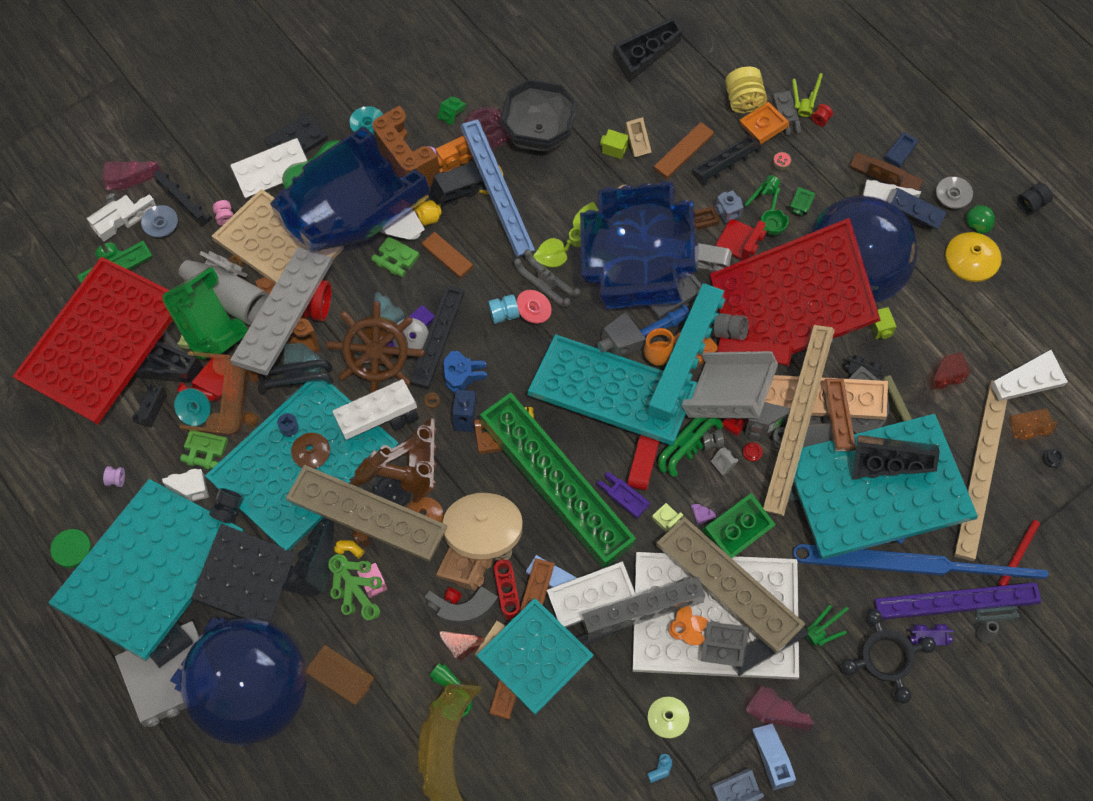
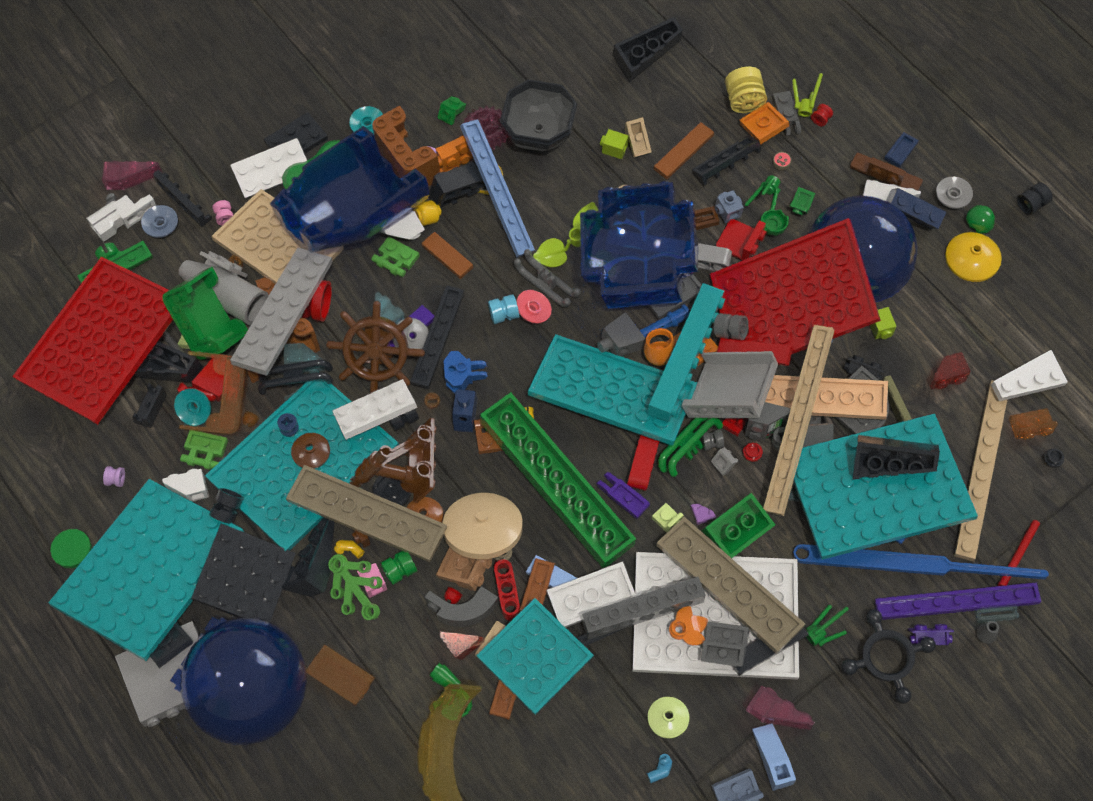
dark orange tile [823,379,856,451] -> none
none -> green wheel [380,551,417,585]

